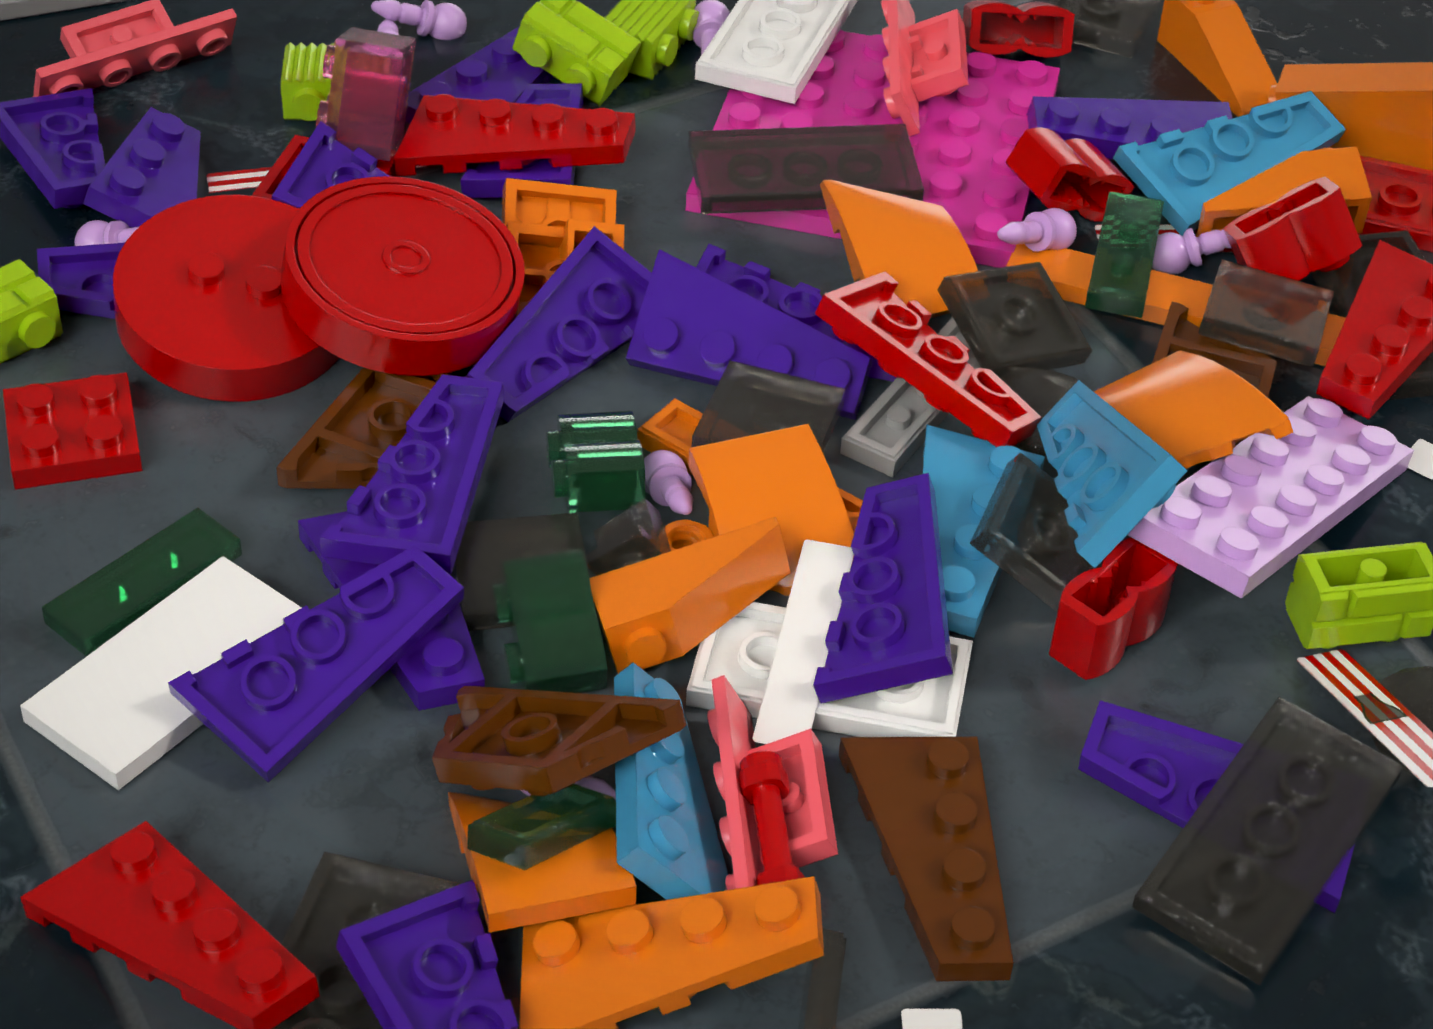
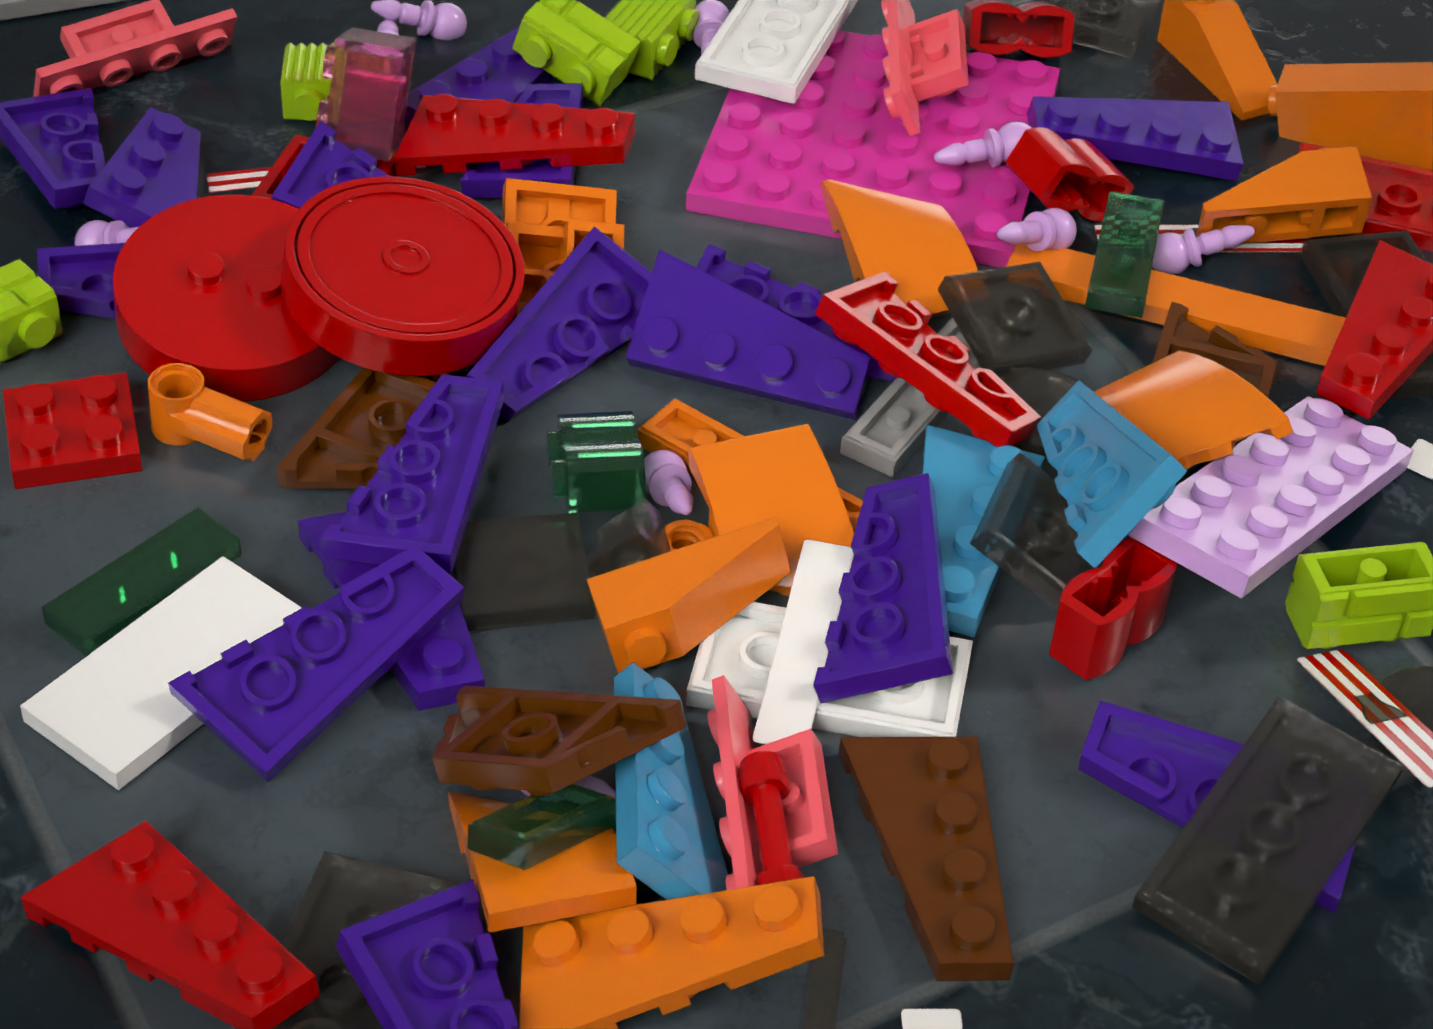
clear green brick [492,549,608,693] -> none
clear smoke tile [689,124,924,214] -> none
clear smoke tile [692,360,846,452] -> none
dark azure wing [1113,91,1346,236] -> none
clear smoke tile [1198,259,1333,367] -> none
red brick [1223,176,1363,297] -> none
none -> orange piece [148,363,272,462]
none -> lavender bar [934,122,1032,167]

